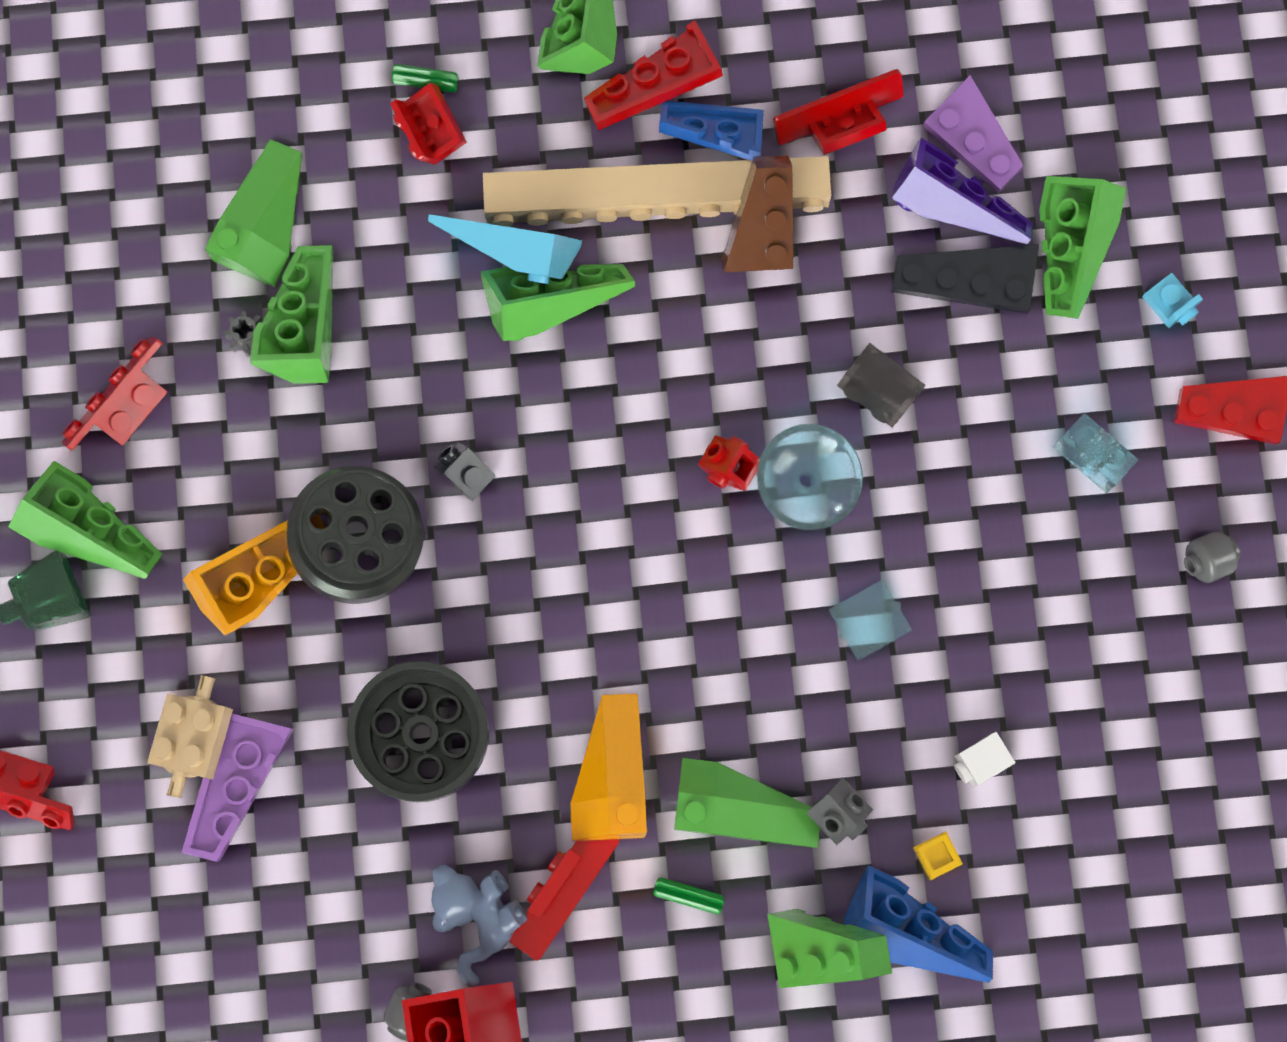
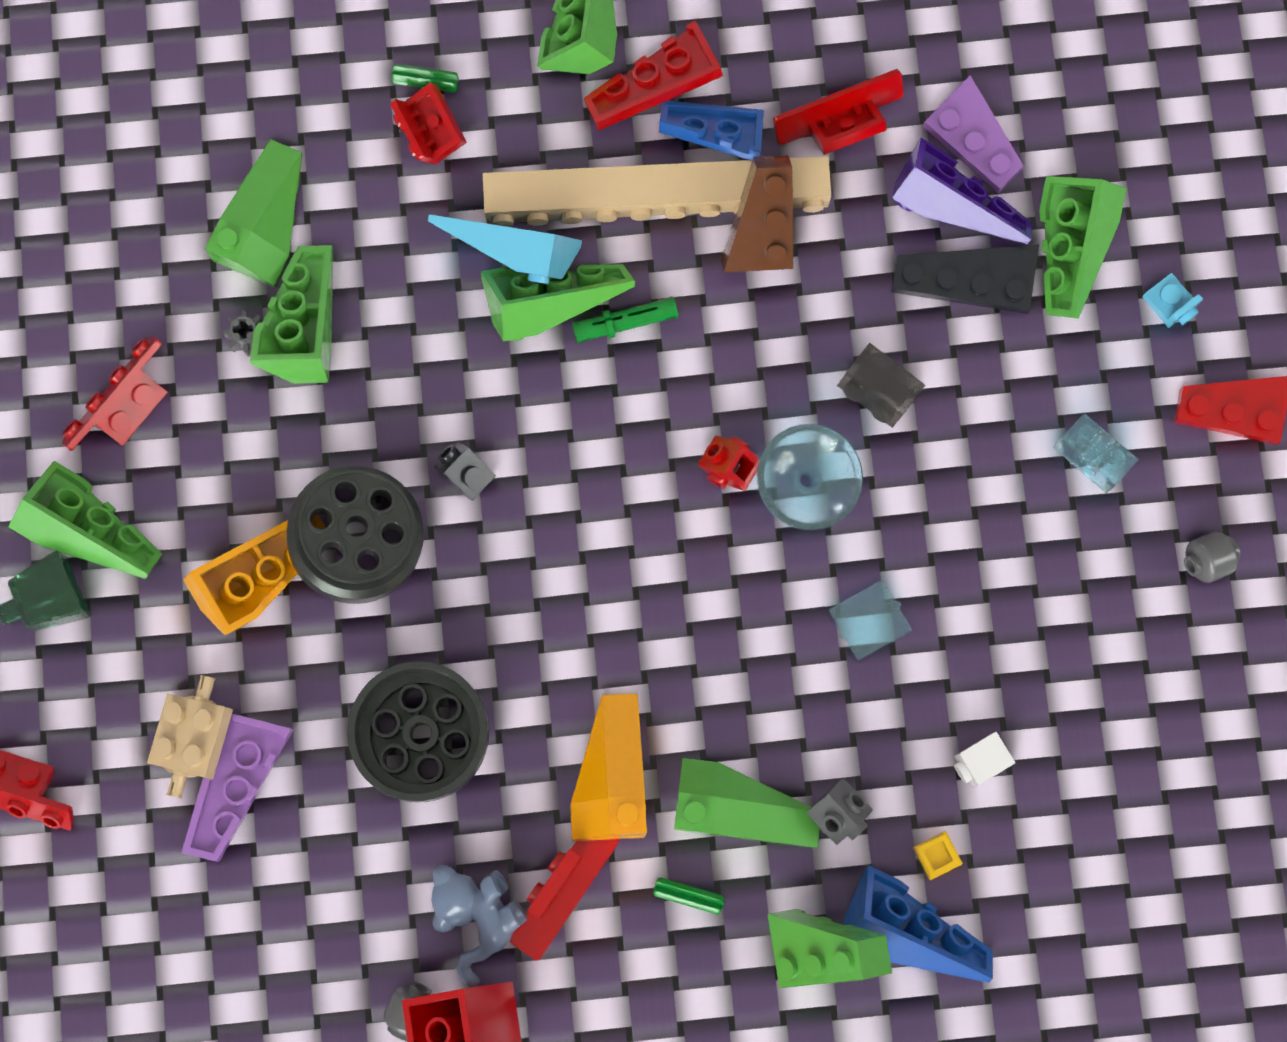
none -> green pin [572,296,678,344]

